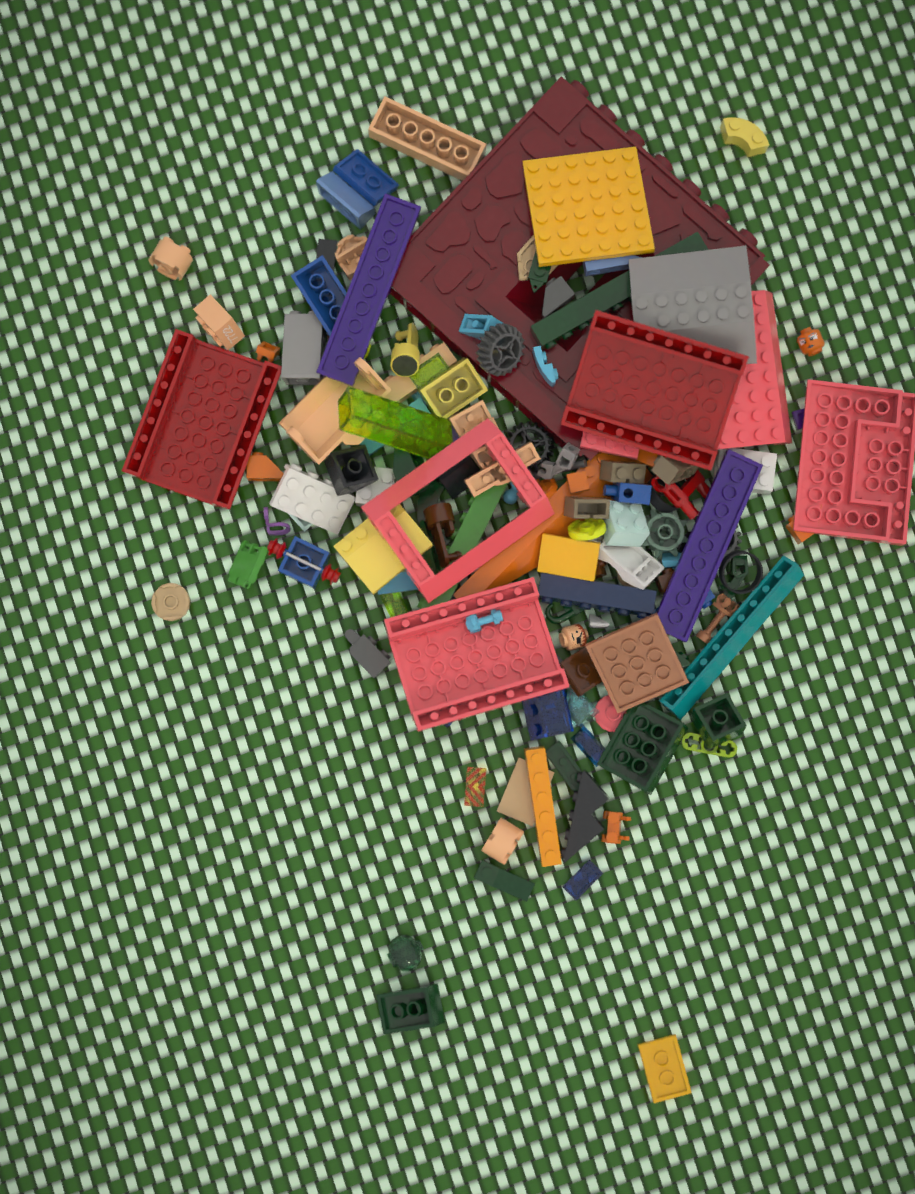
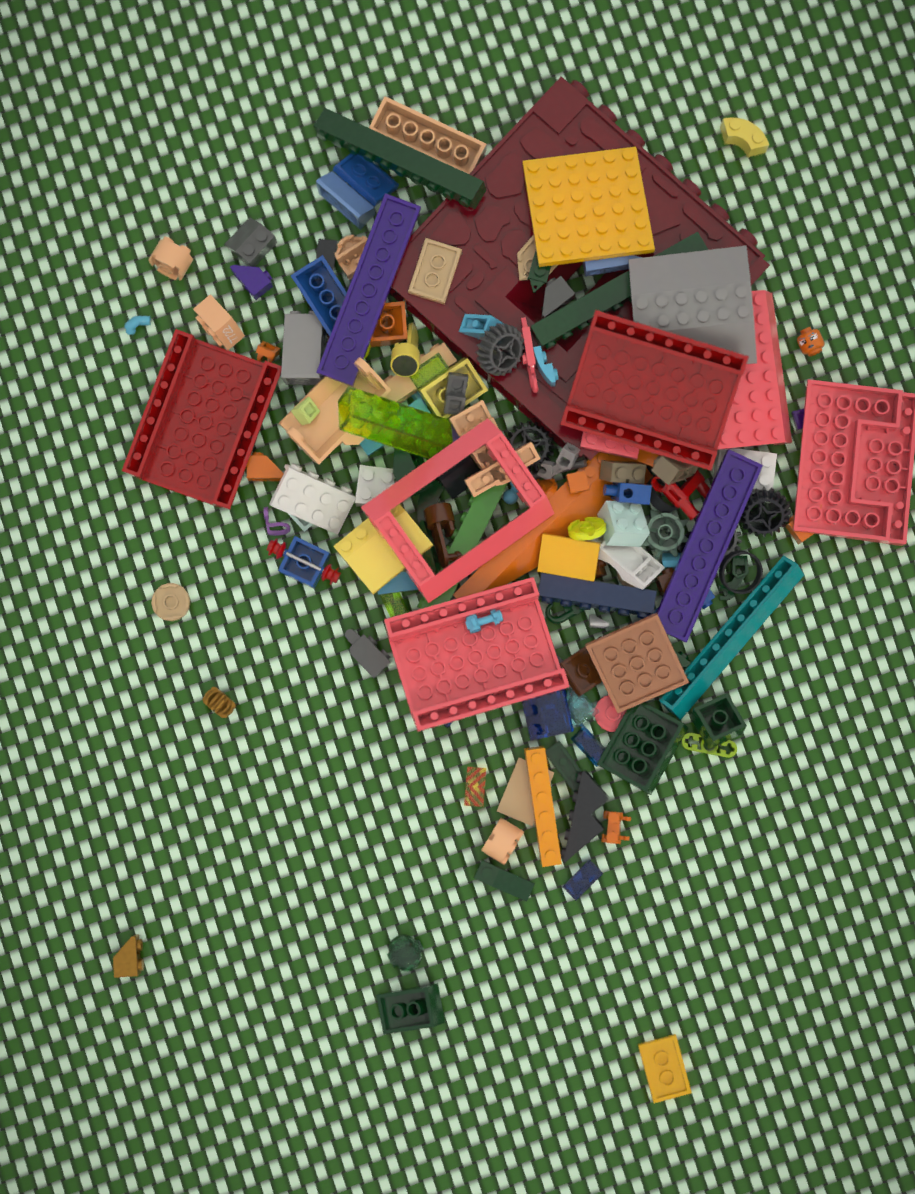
bright green plate [228,540,268,589] -> none
black slope [324,445,379,496] -> none
light nougat head [559,624,589,651] -> none
dark tan piece [564,496,610,519] -> none
nougat bar [696,593,740,644] -> none
none -> pearl gold slope [113,934,144,978]
none -> medium azure arm [124,316,151,335]
none -> pearl gold gear [202,687,236,718]
none -> dark grey slope [224,217,277,267]
none -> dark purple slope [230,265,273,300]
none -> yellowish green slope [291,397,320,425]
none -> dark green brick [314,108,487,209]
none -> orange slope [370,301,408,347]
none -> tan tile [408,238,462,305]
none -> dark grey slope [444,372,468,415]
none -> coral plate [521,317,538,393]
none -> black gear [739,487,791,538]

